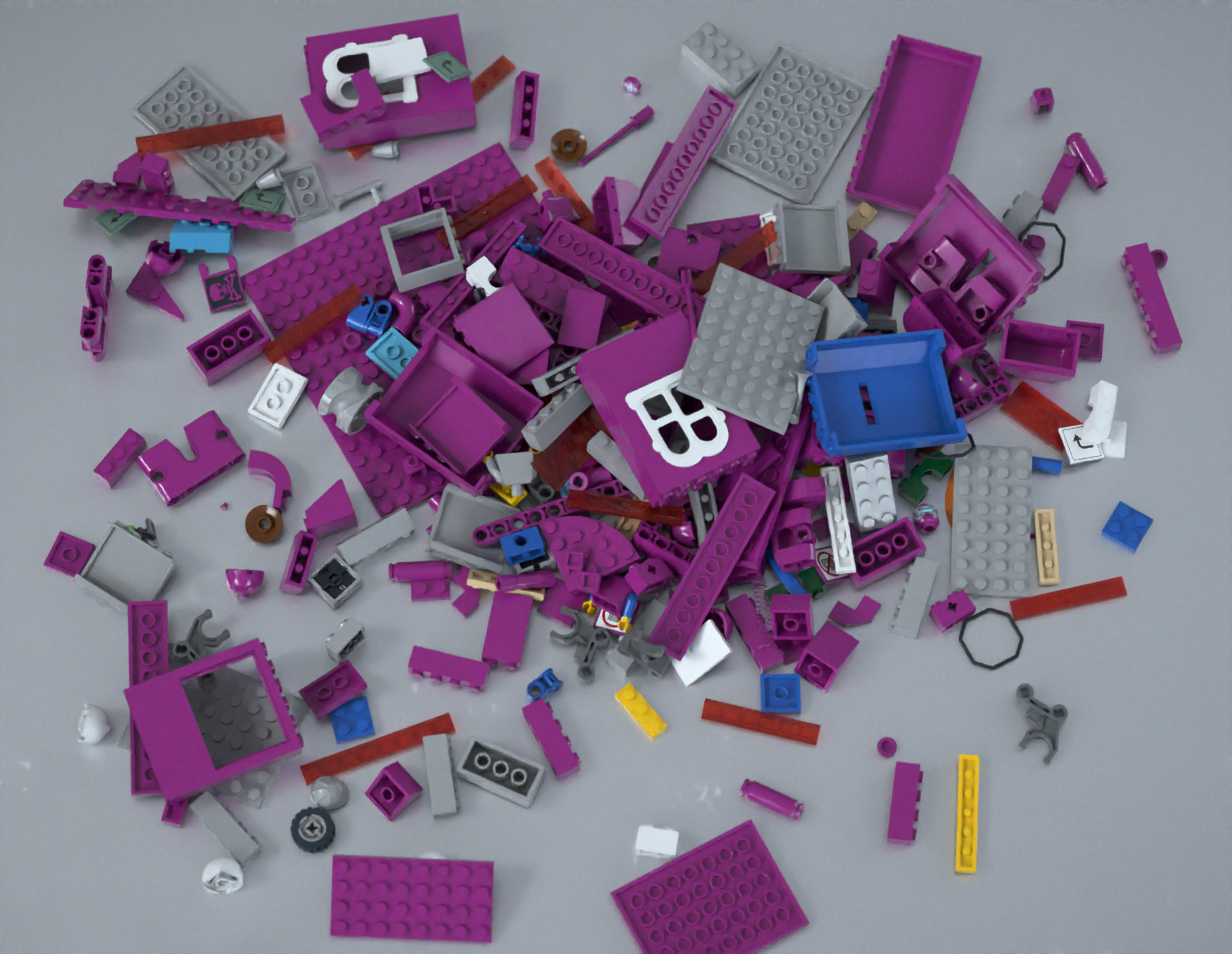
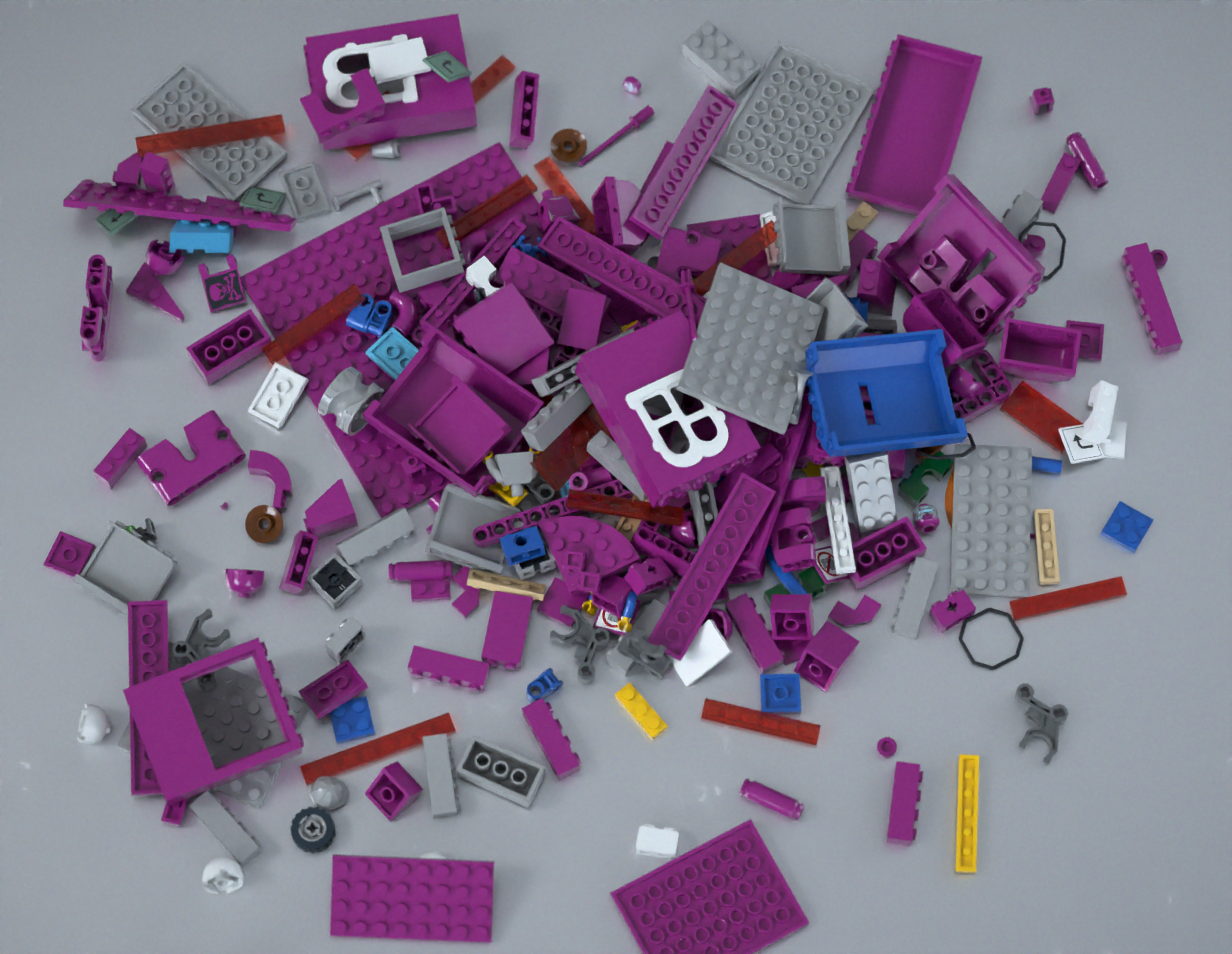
light grey cone [256,168,285,190] -> none
magenta axle [495,570,555,592] -> none
magenta piece [752,580,774,650] -> none

